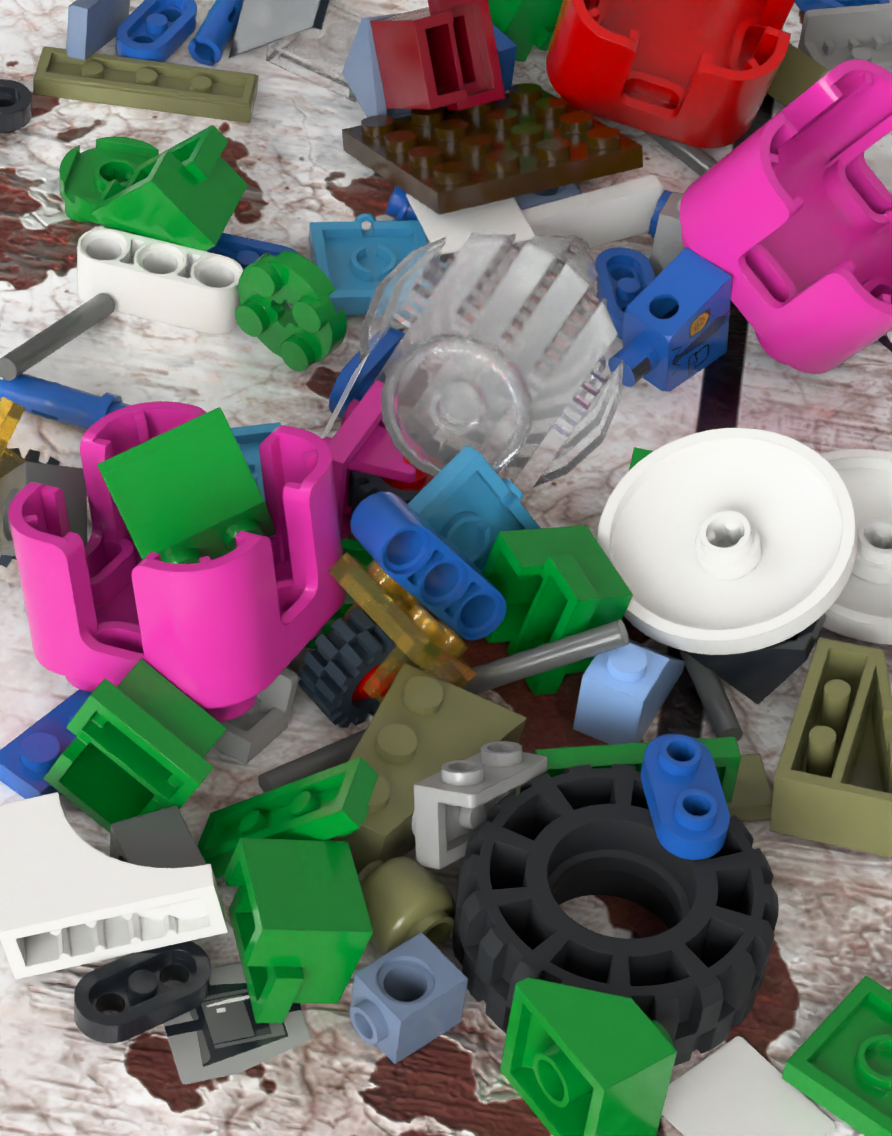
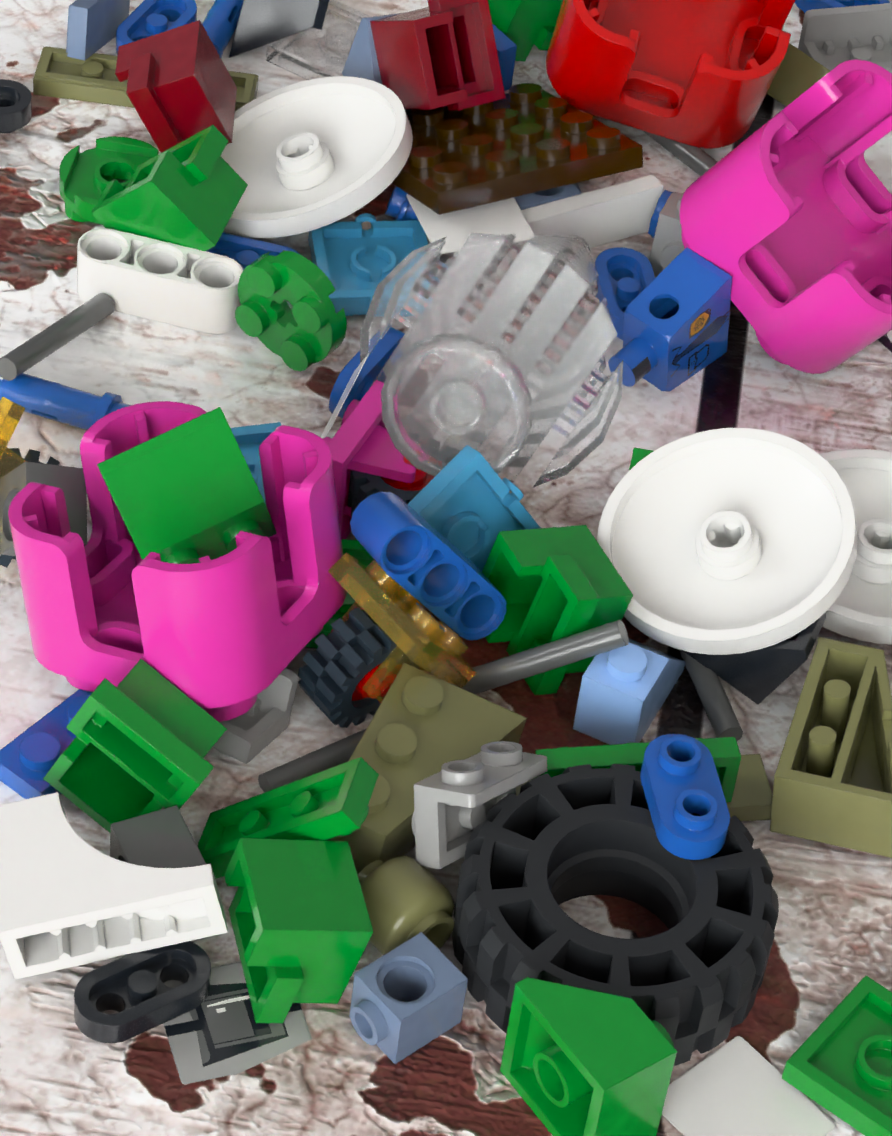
none -> dark red plate [115,20,237,153]
none -> white dish [221,76,413,238]

